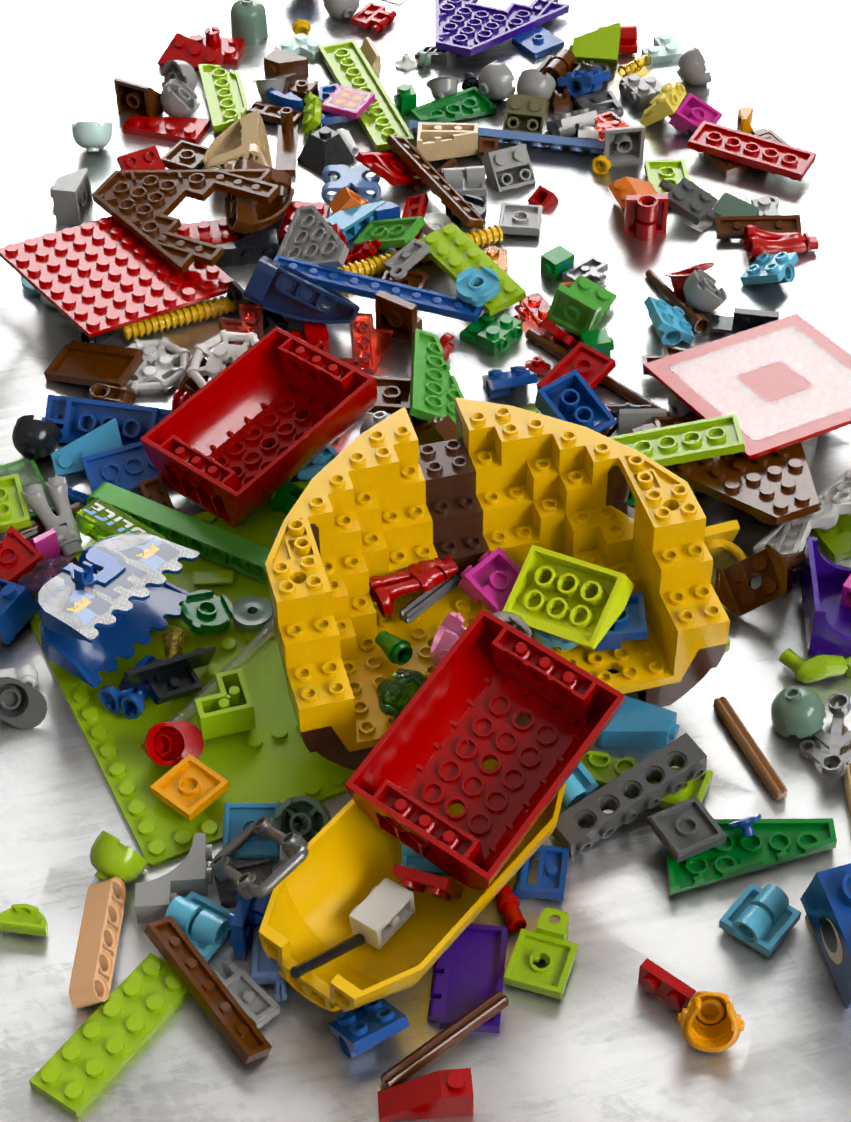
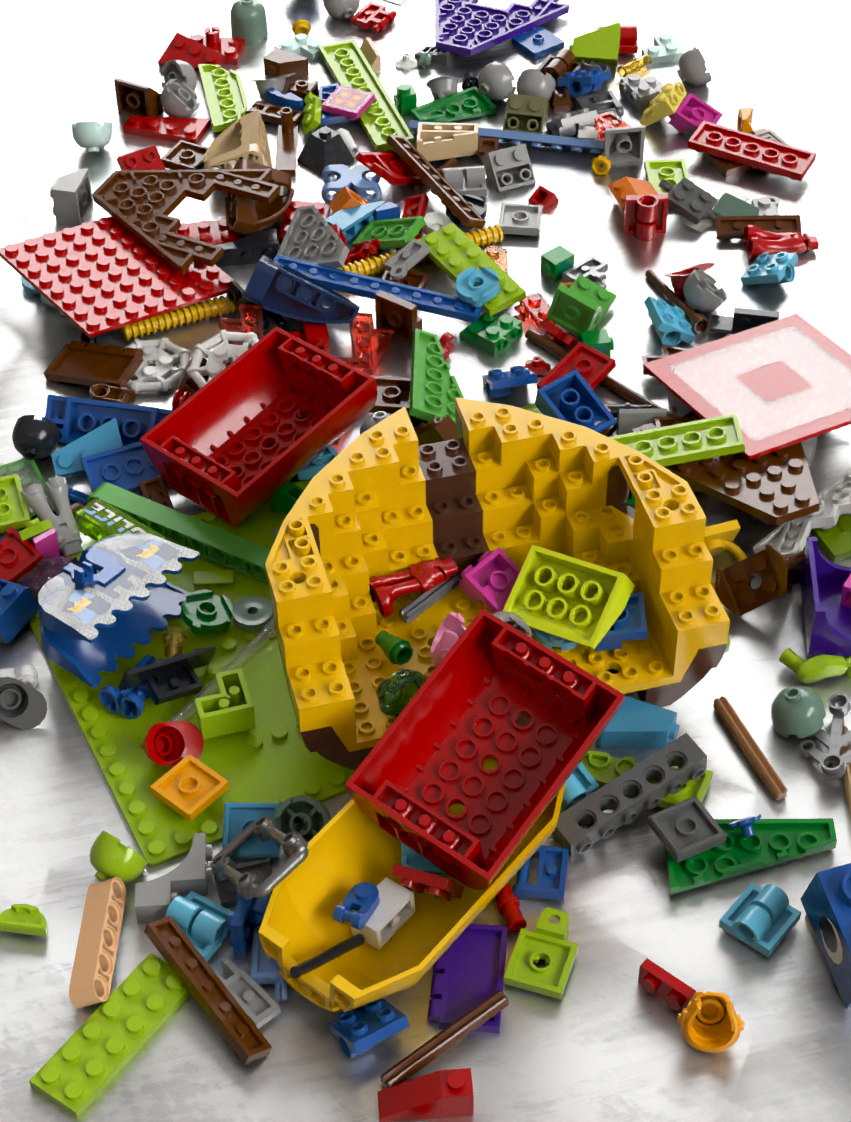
none -> lime plate [19,518,53,541]
none -> blue plate [333,882,380,930]

